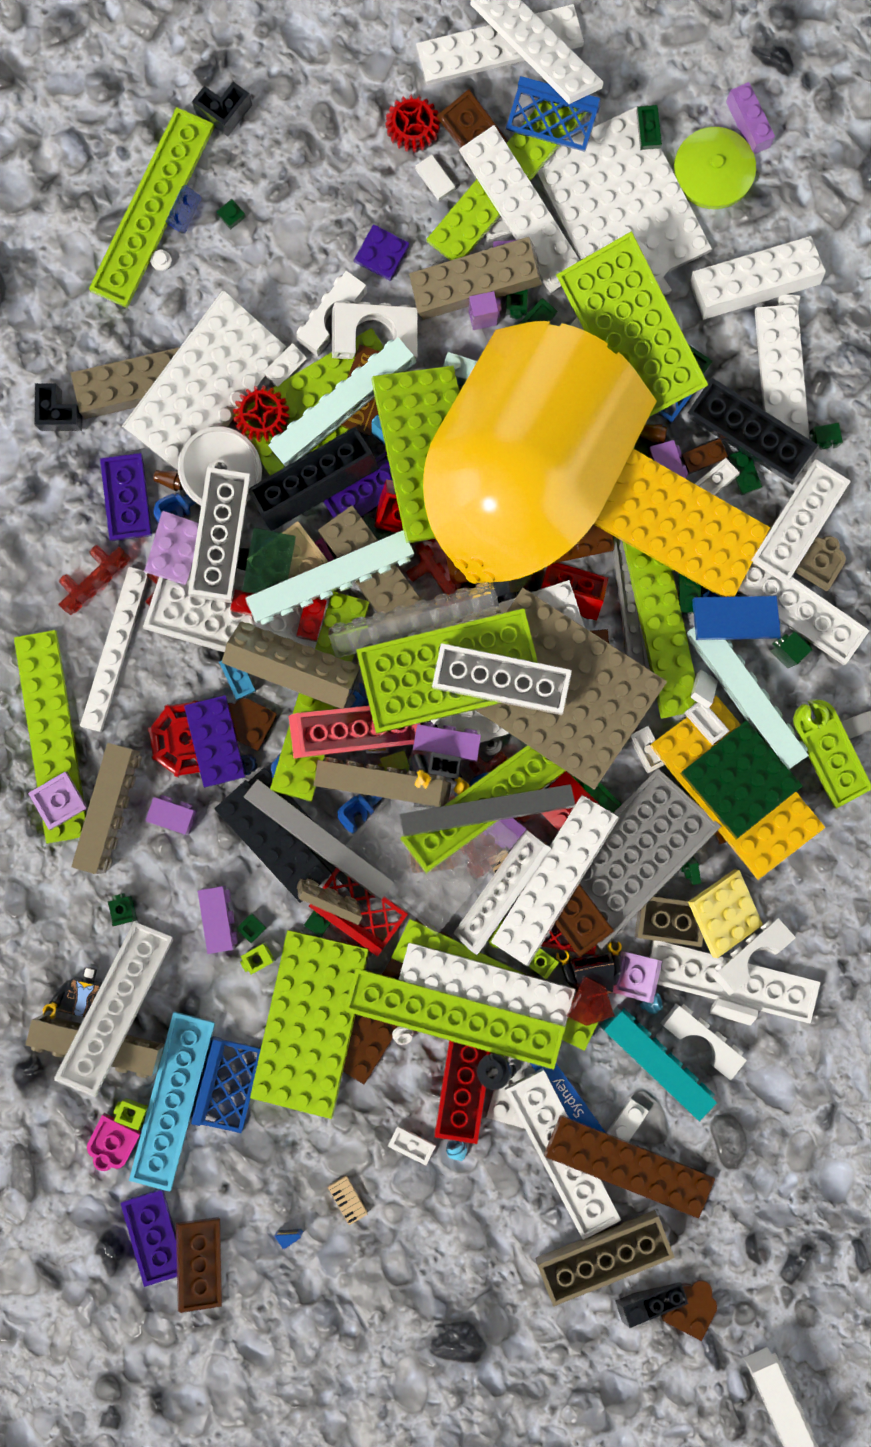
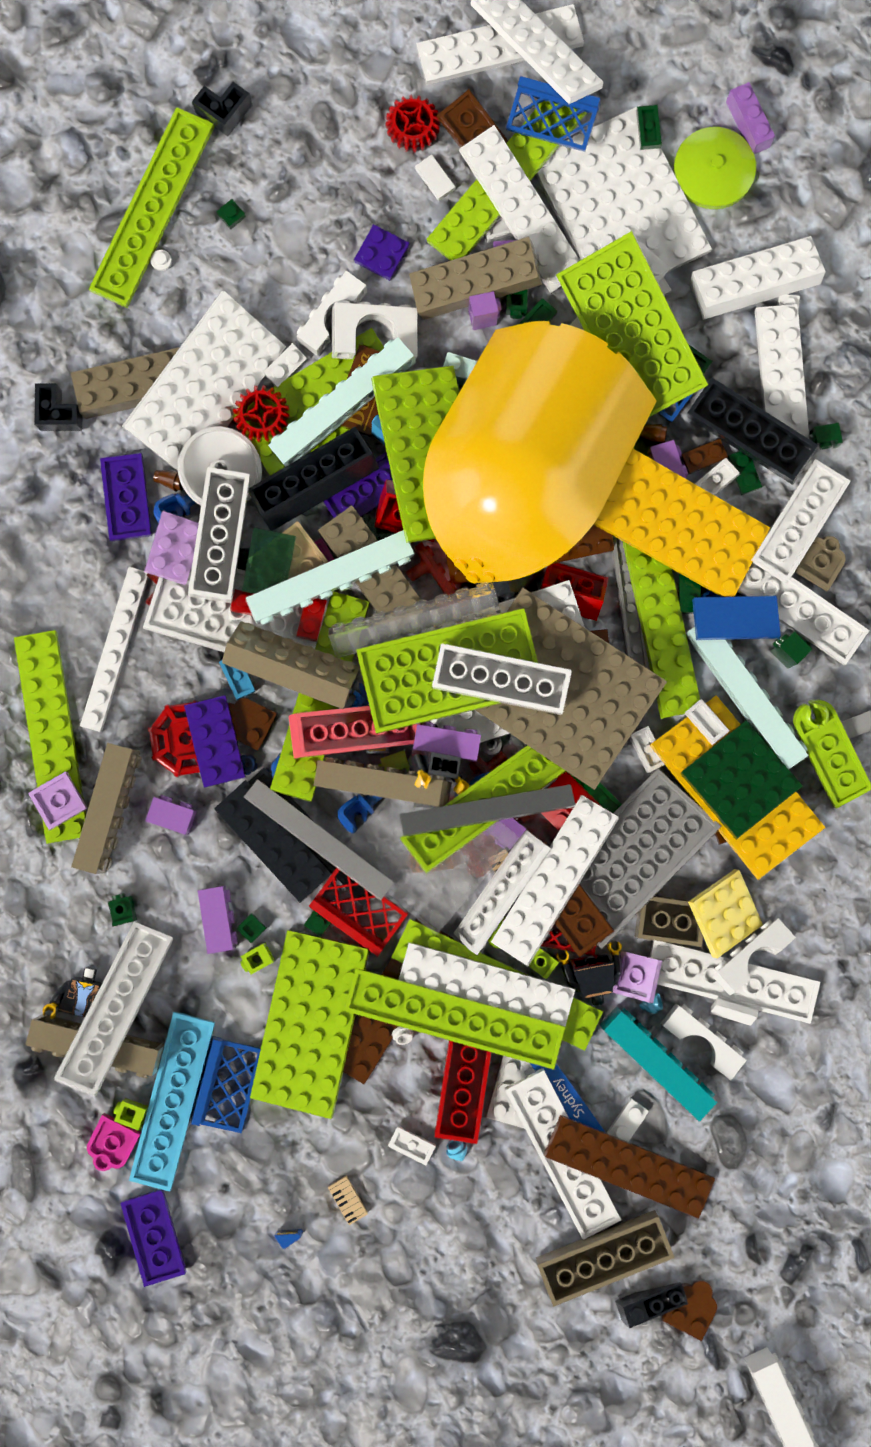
clear red plate [58,545,131,615] -> none
clear blue plate [165,185,202,234] -> none
reddish brown tile [176,1217,222,1313] -> none
dark tan plate [297,879,362,925] -> none
black piece [477,1054,516,1090] -> none
clear red plate [567,977,614,1026] -> none
dark green plate [680,856,701,885] -> none
white tile [691,670,718,708] -> none

